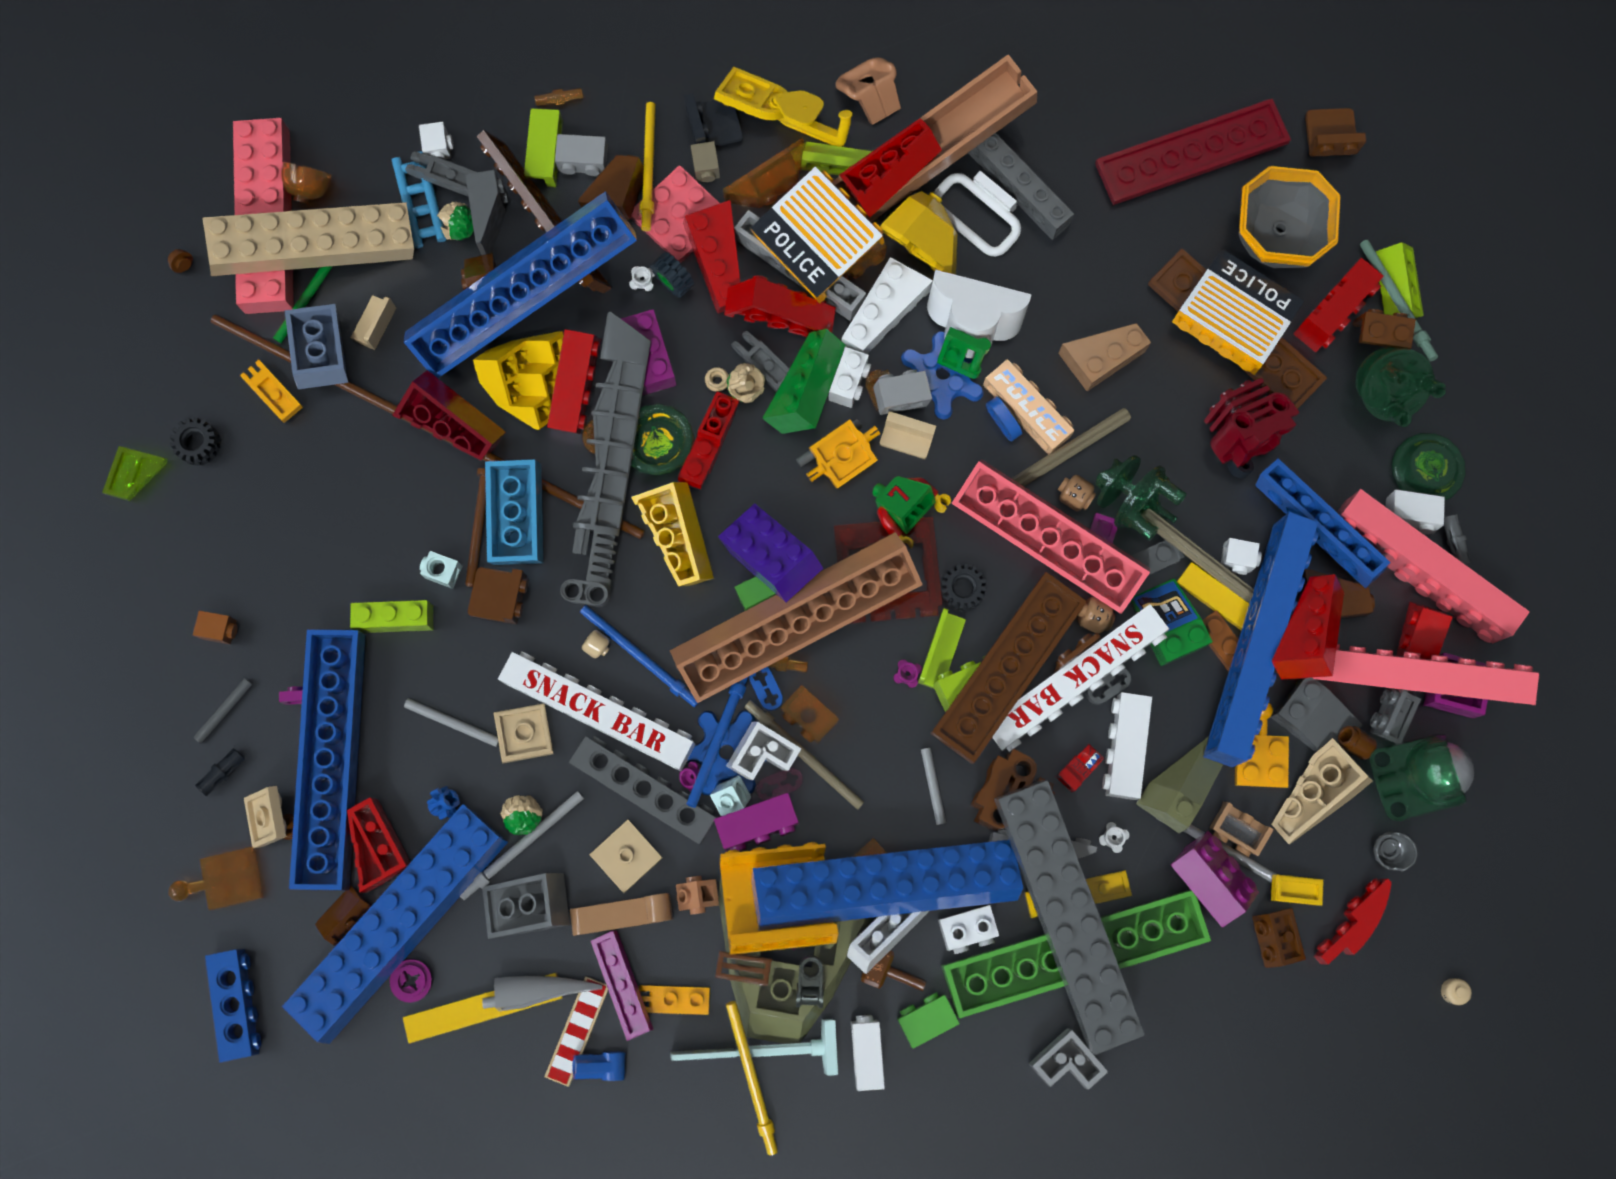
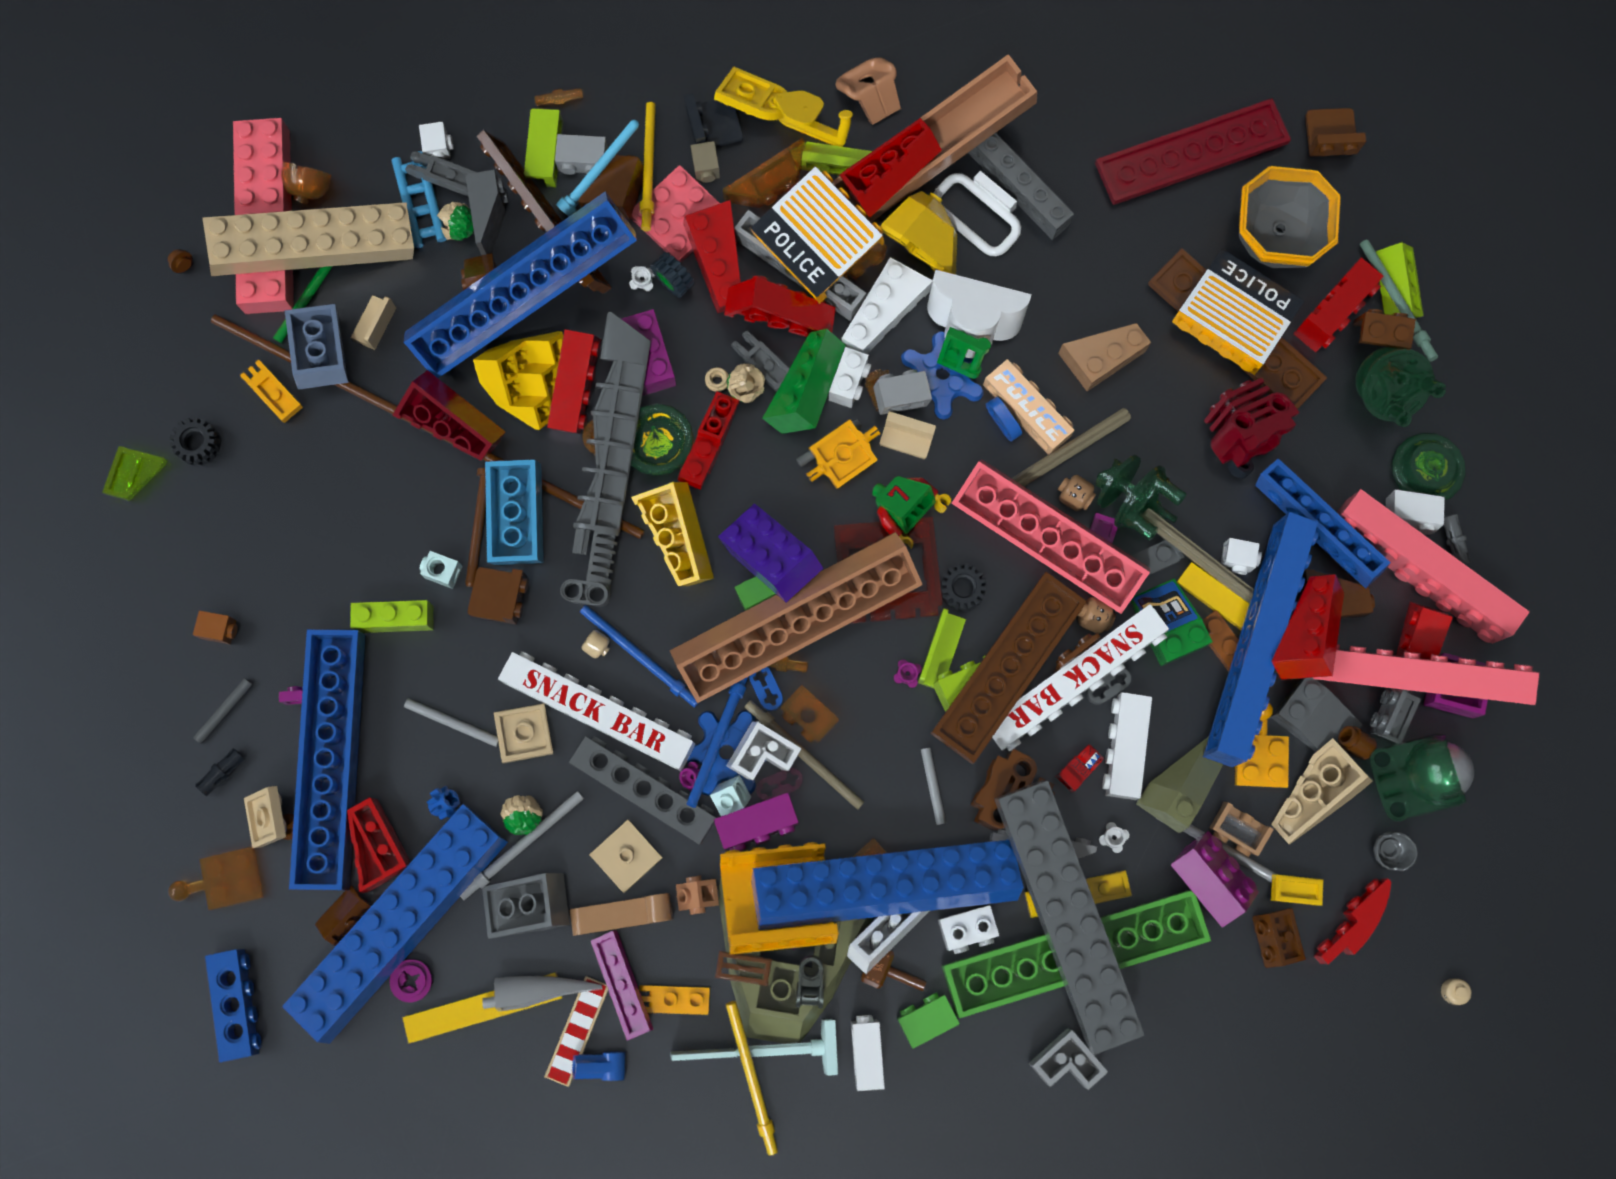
none -> medium azure piece [556,120,639,216]

